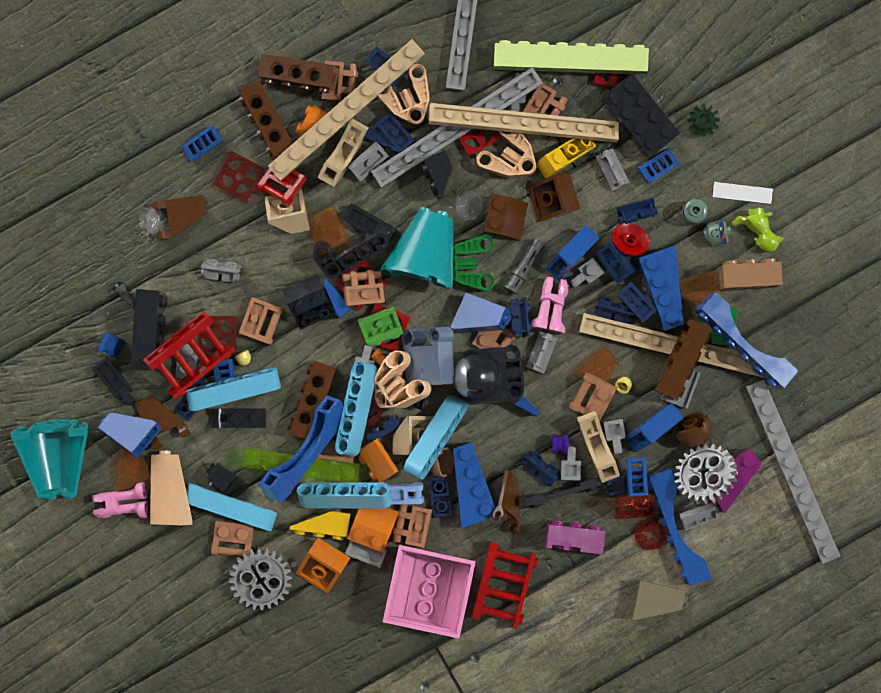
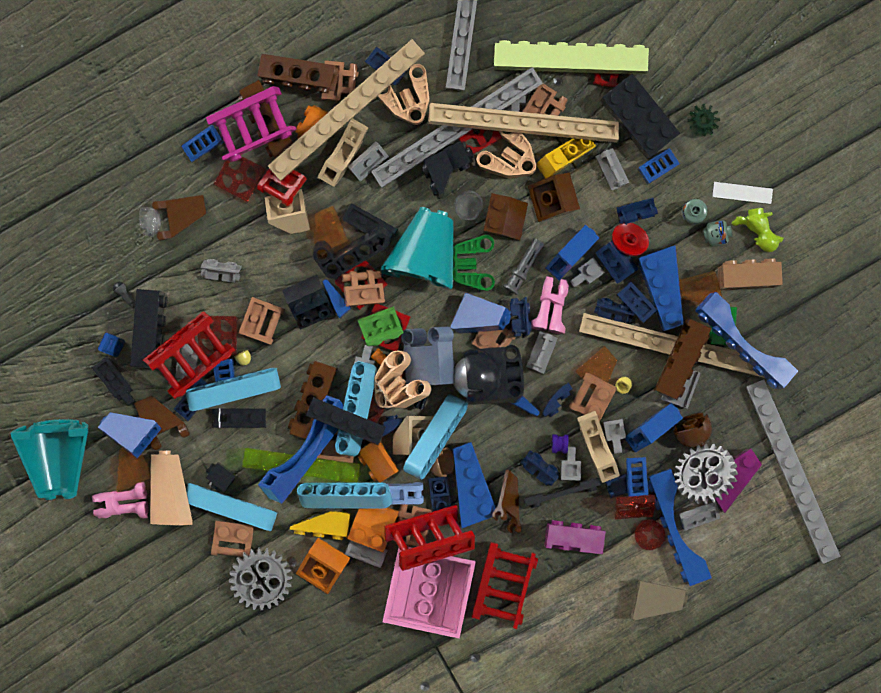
dark blue wing [364,111,415,153] -> none
none -> dark pink fence [206,86,296,162]
none -> black plate [306,397,386,445]
none -> red fence [384,505,475,571]
none -> black brick [444,141,474,172]
none -> dark blue slope [542,382,573,417]

